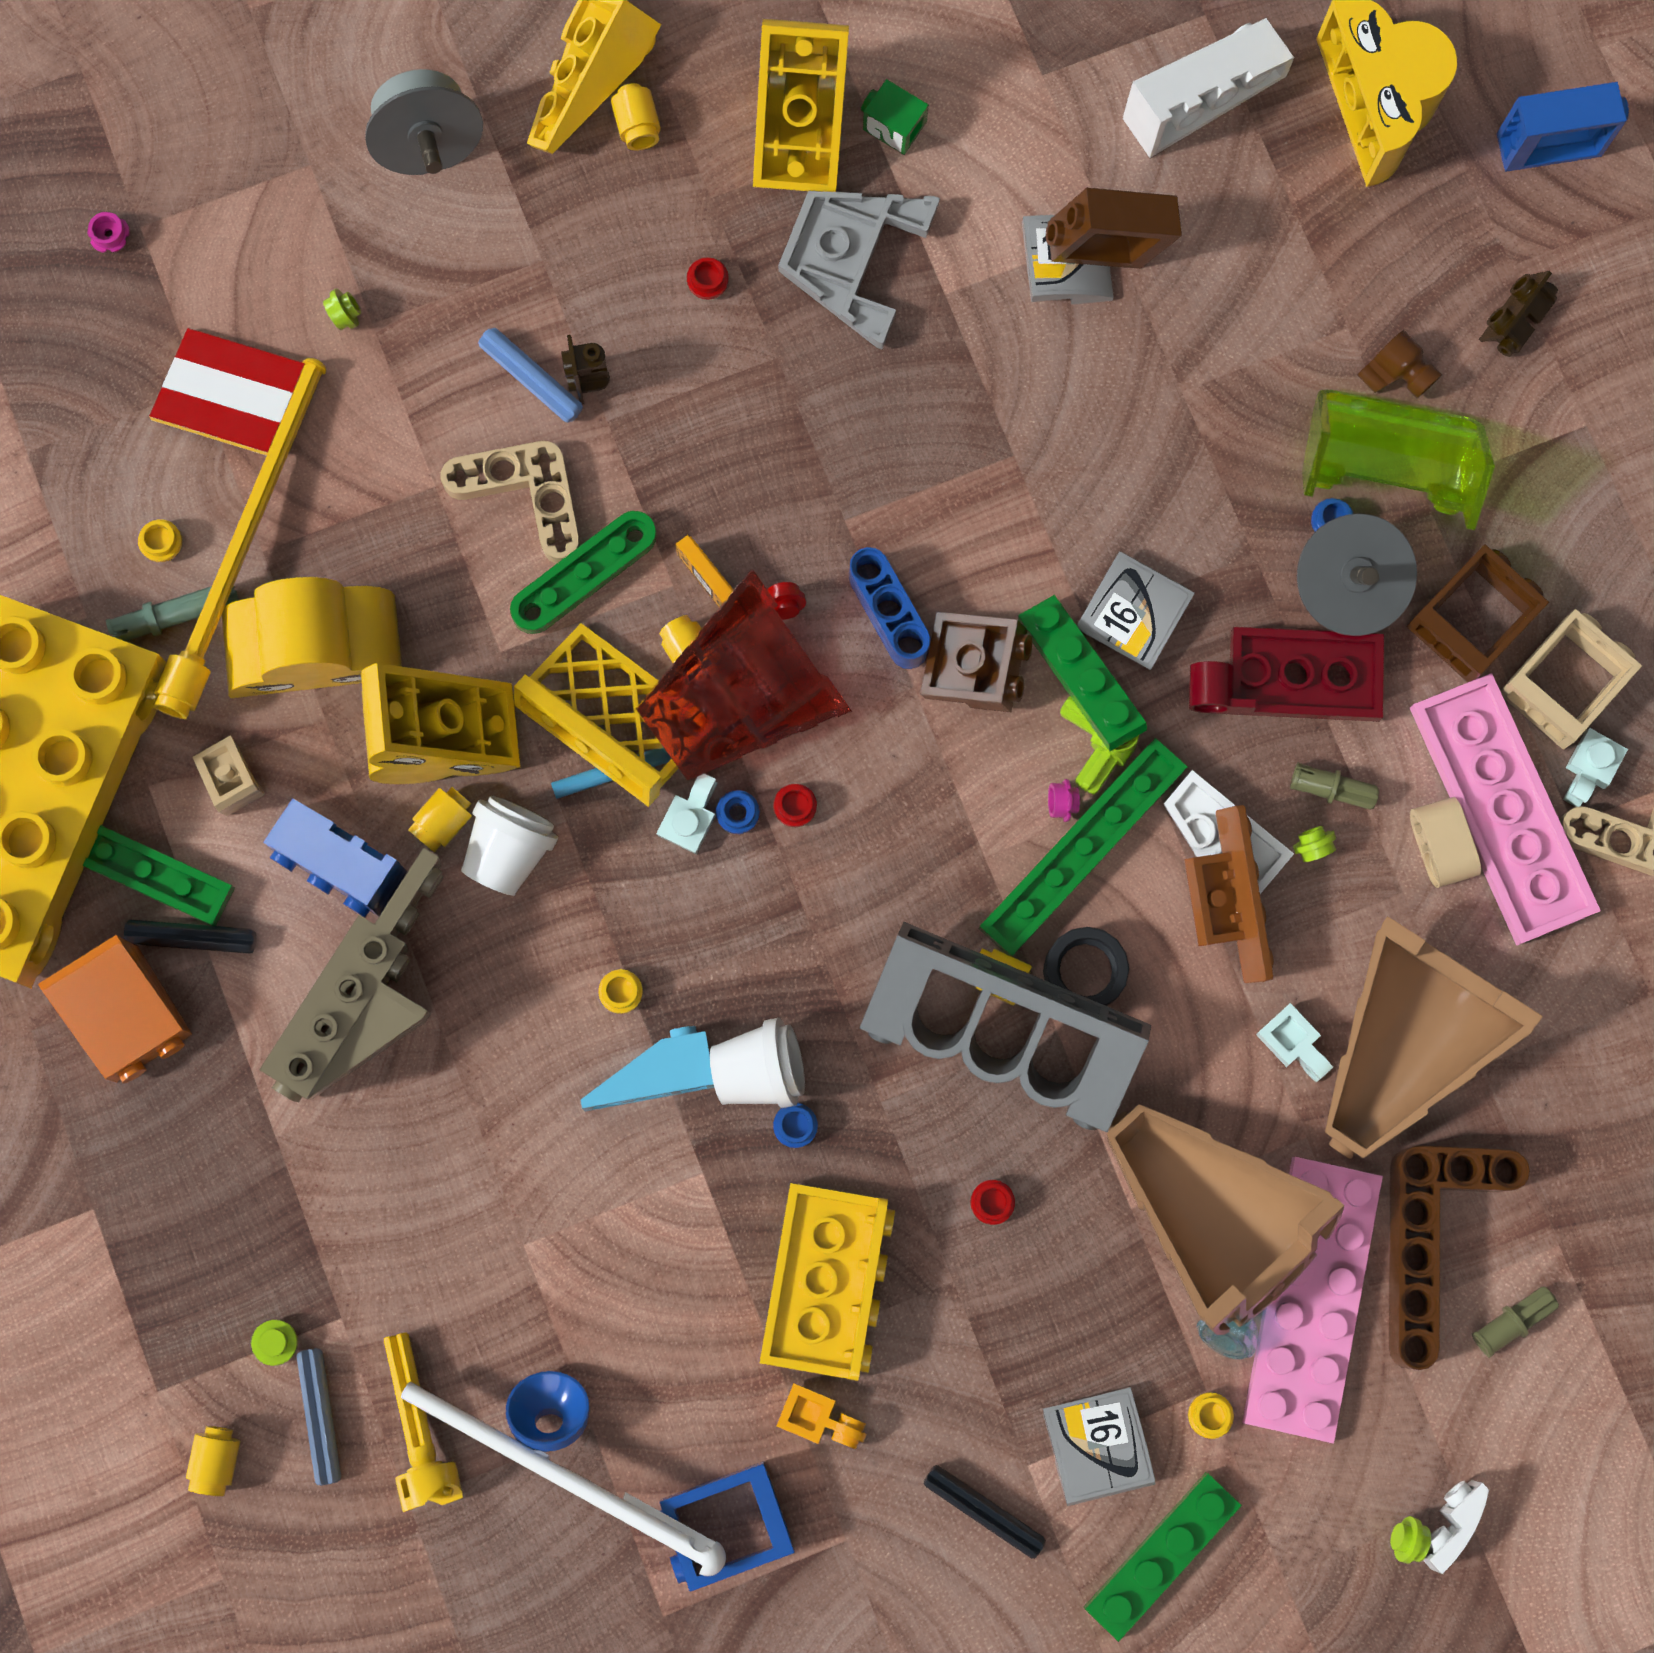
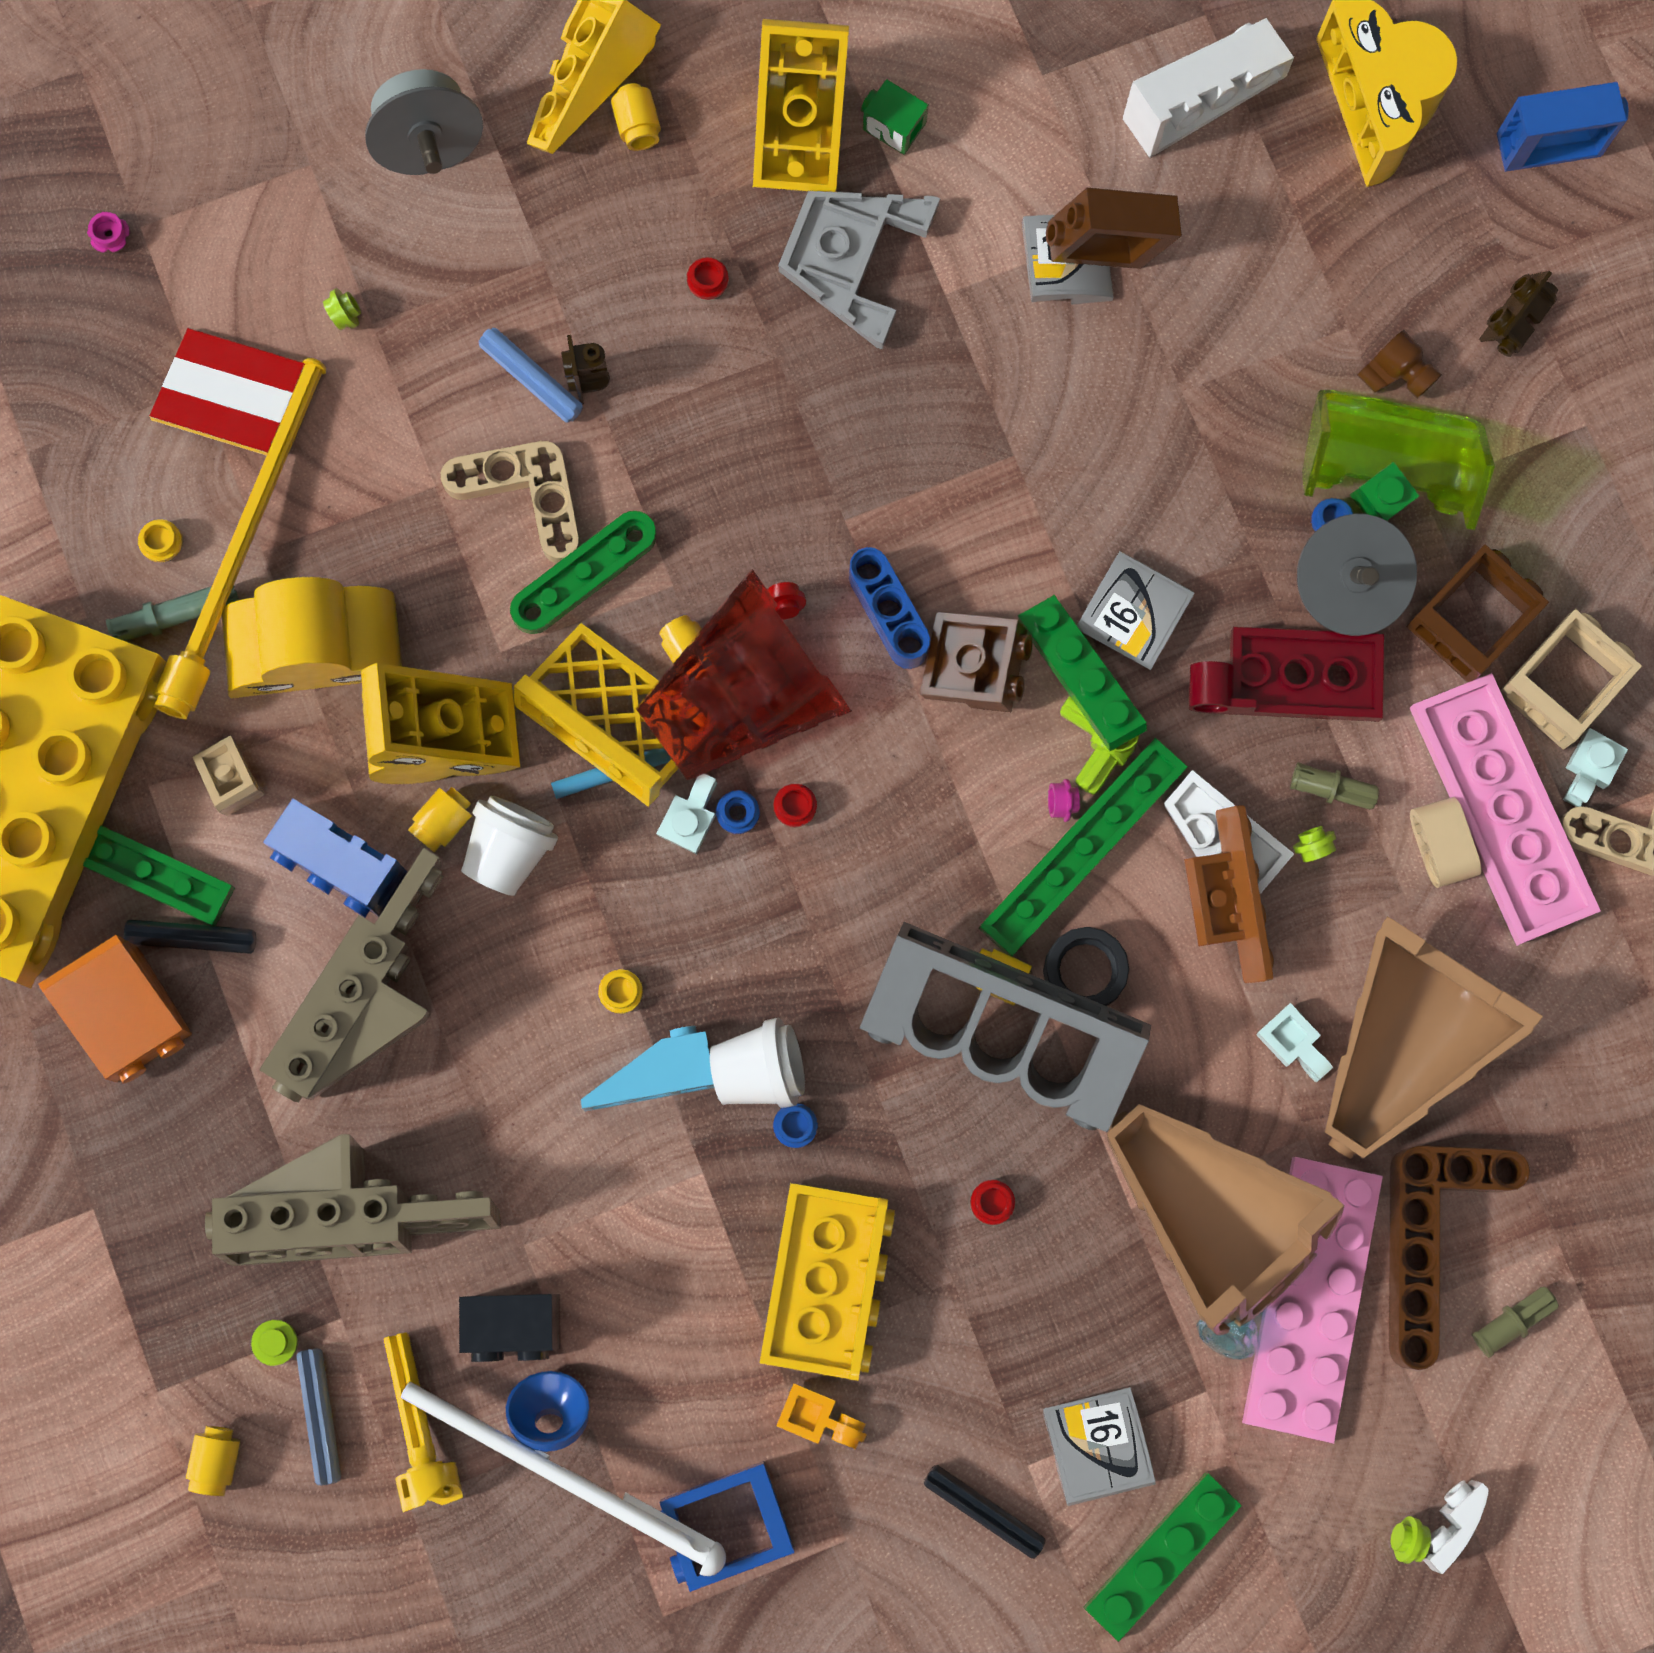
light orange tile [676,535,741,621] -> none
yellow plate [1188,1392,1234,1439] -> none
none -> dark tan wedge [205,1134,501,1266]
none -> black piece [459,1294,560,1362]
none -> green brick [1350,462,1420,521]

